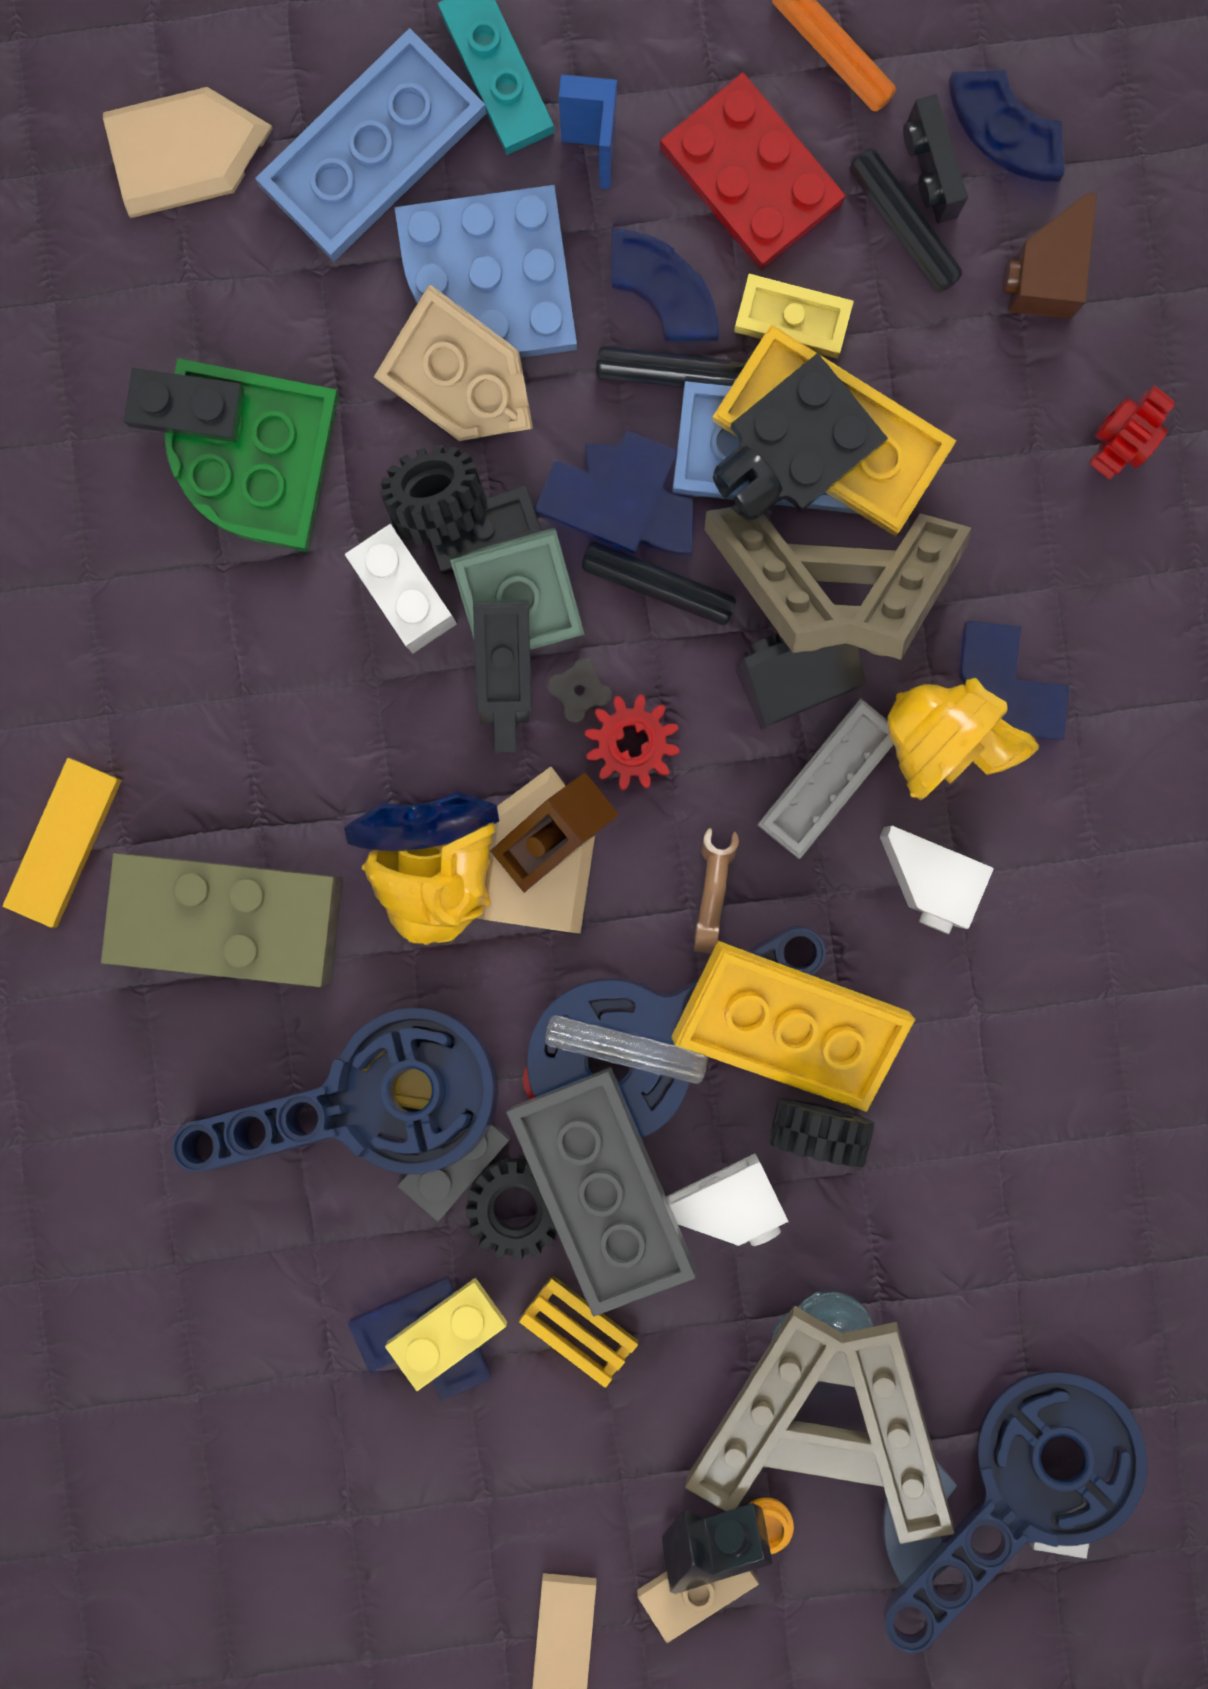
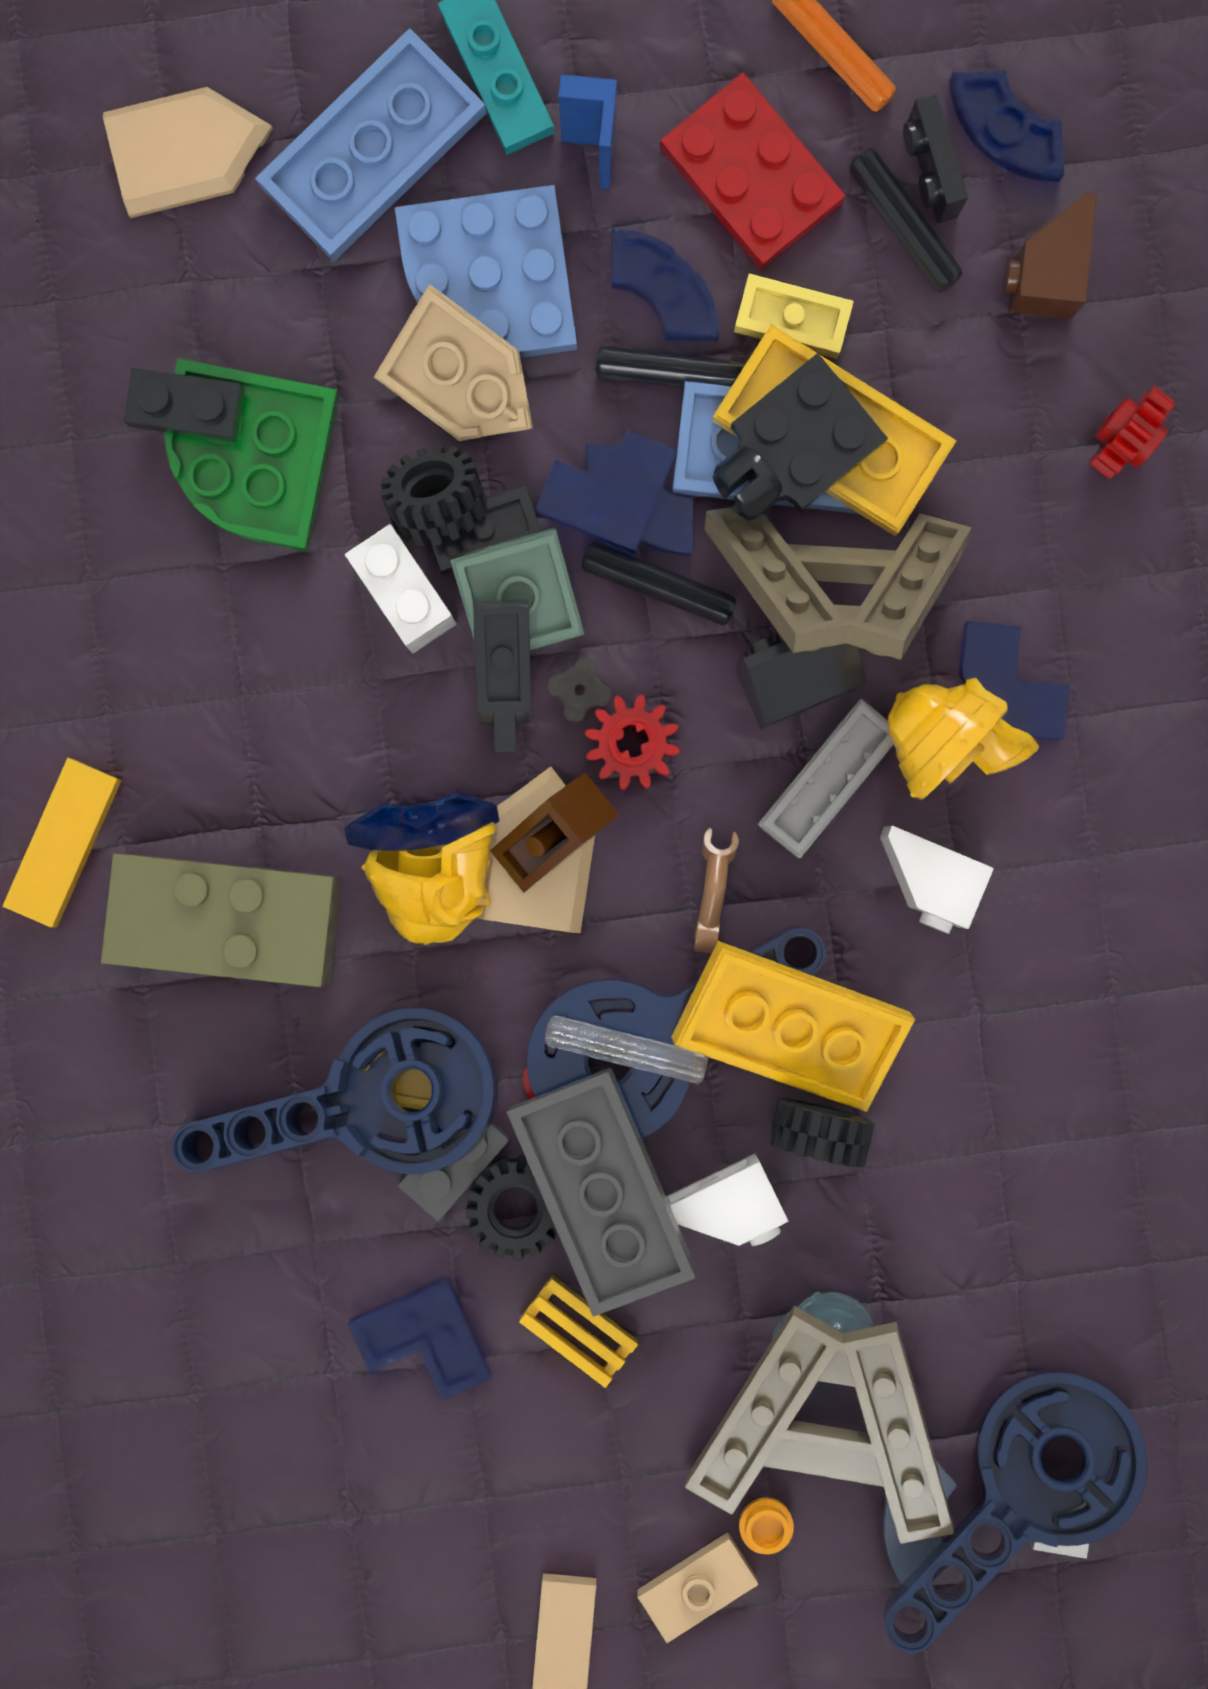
light yellow plate [385,1277,507,1391] -> none
black slope [662,1503,773,1594] -> none

